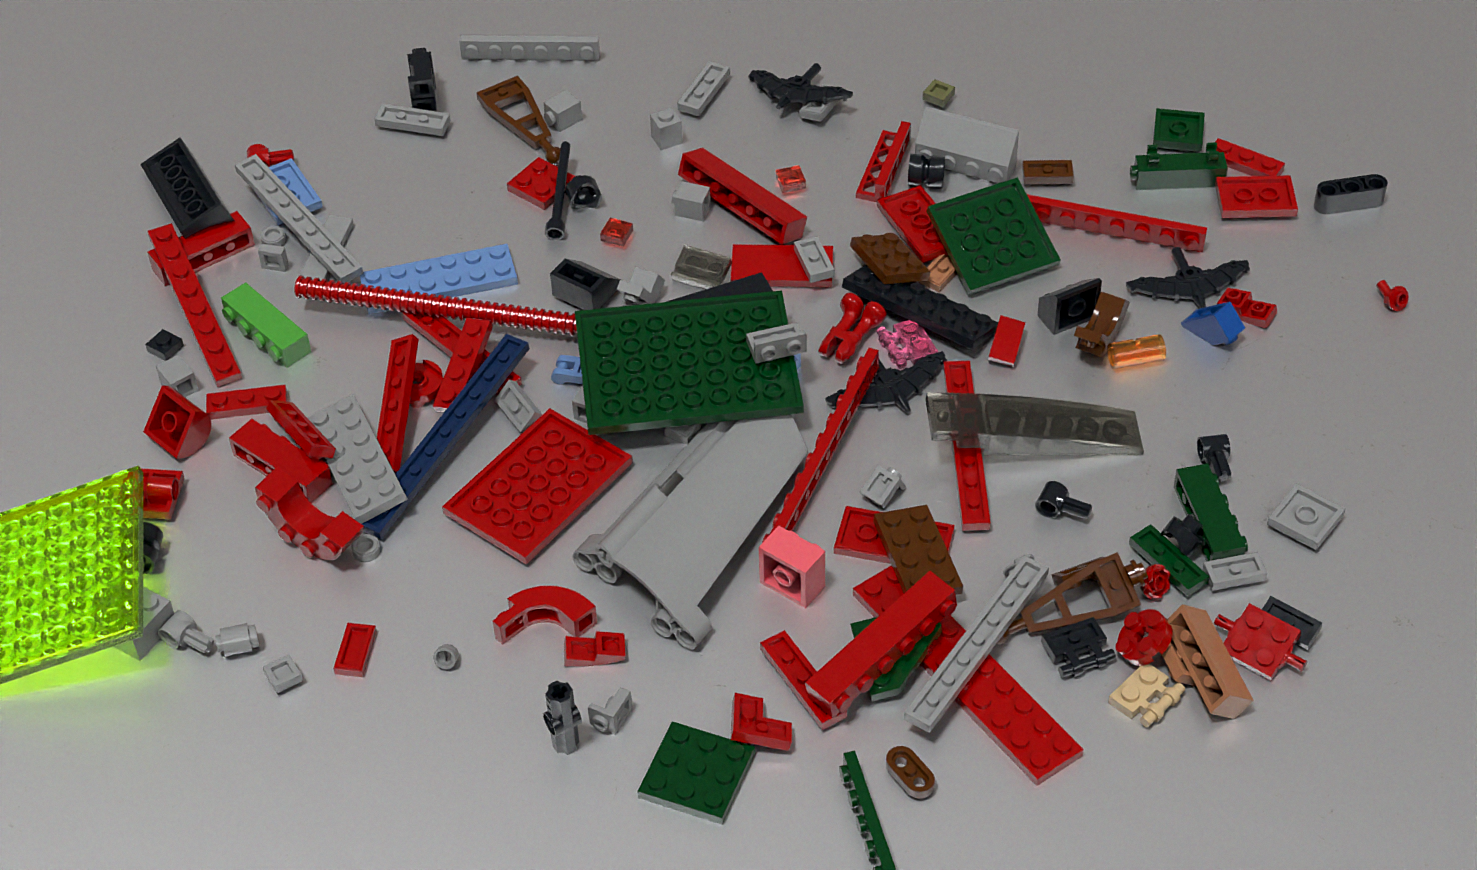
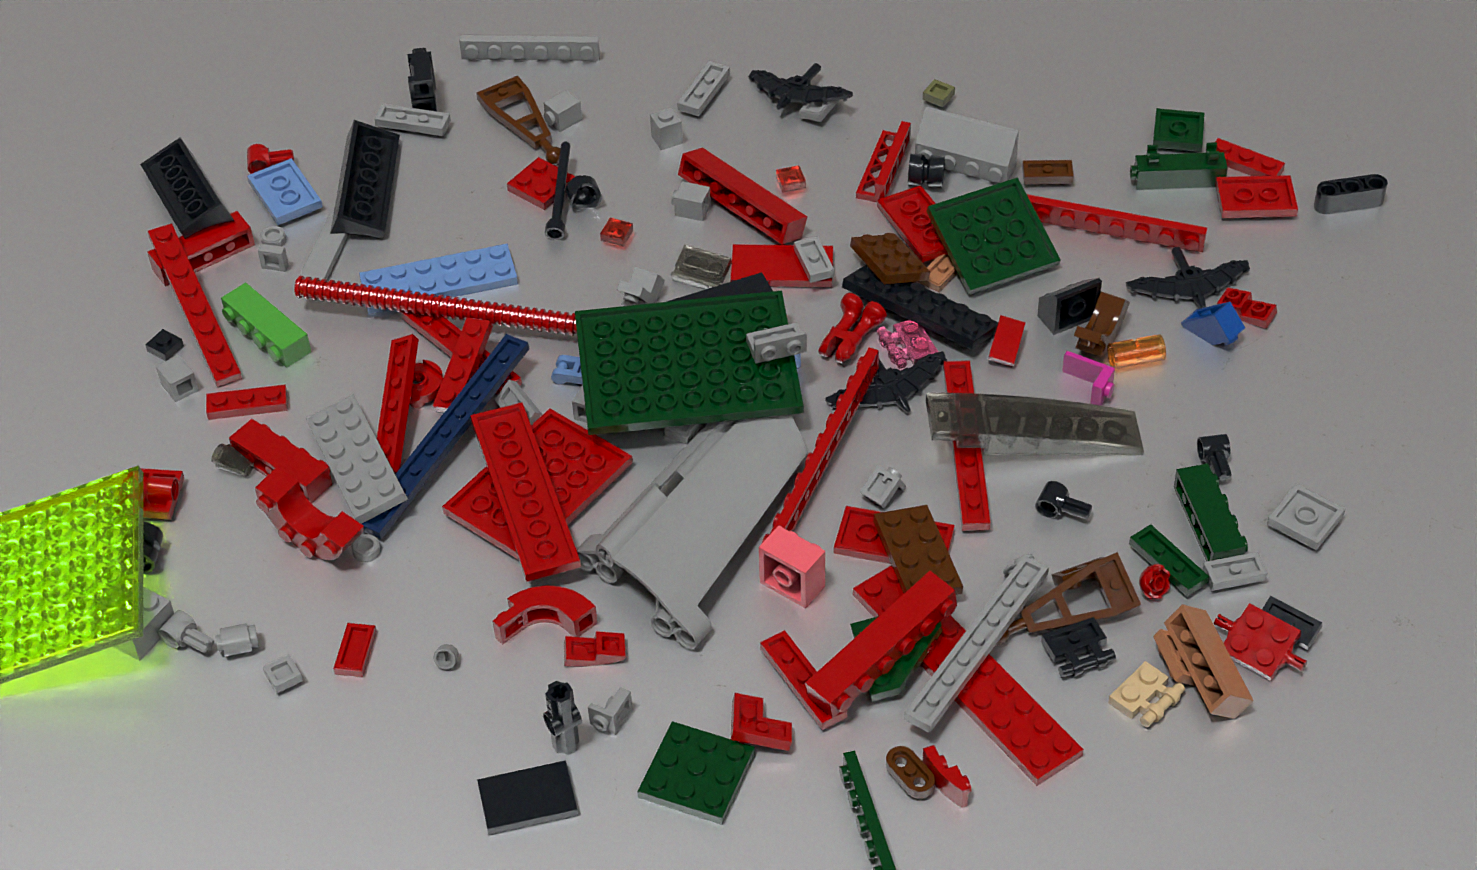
red brick [143,385,212,459] -> none
light grey plate [235,154,363,284] -> none
red plate [266,400,336,460] -> none
black slope [550,258,623,310] -> none
red plate [1115,609,1173,666] -> none
reddish brown plate [1124,559,1148,587] -> none
black piece [1160,514,1204,557] -> none
red plate [1376,280,1409,311] -> none
none -> clear smoke cone [211,443,254,477]
none -> black arch [330,120,400,239]
none -> red plate [470,402,581,582]
none -> black tile [477,760,578,835]
none -> red slope [922,745,972,808]
none -> dark pink bracket [1062,351,1115,407]

